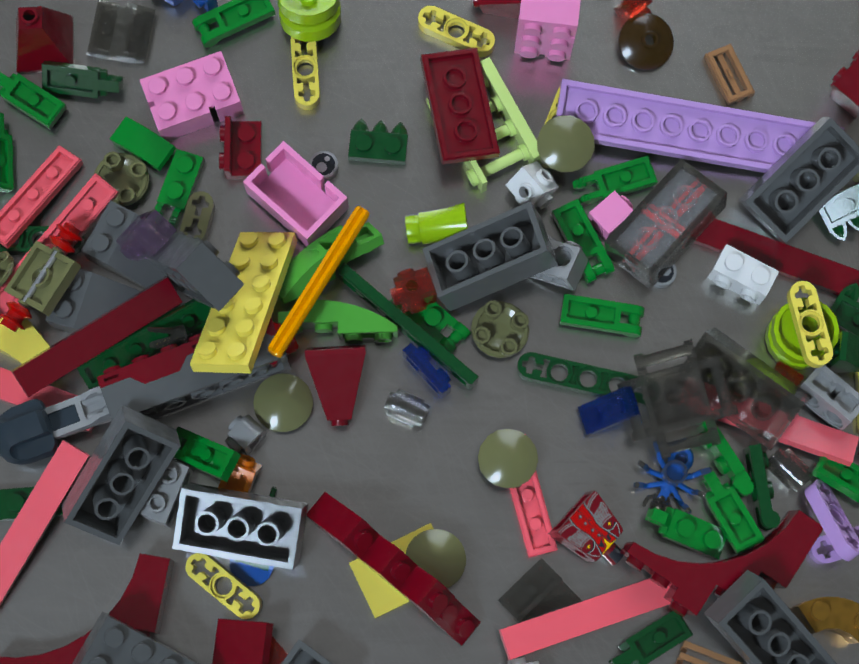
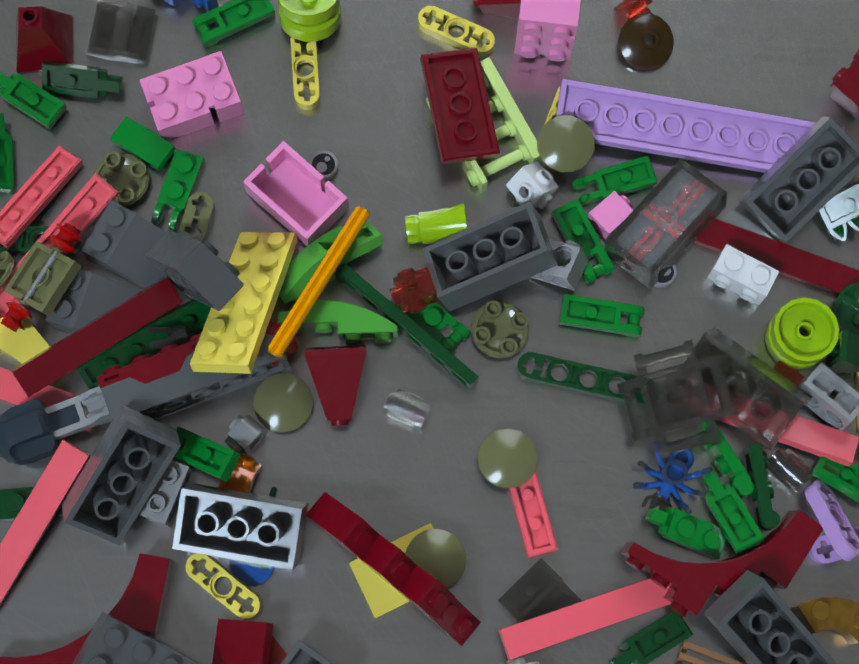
clear purple brick [116,209,177,261] -> none
dark red bracket [219,116,262,179] -> none
dark green plate [348,118,408,165] -> none
clear blue plate [402,342,451,399] -> none
torso [548,490,624,566] -> none
clear blue plate [578,386,641,435] -> none
medium nougat tile [704,44,755,106] -> none
light yellow beam [787,281,833,368] -> none

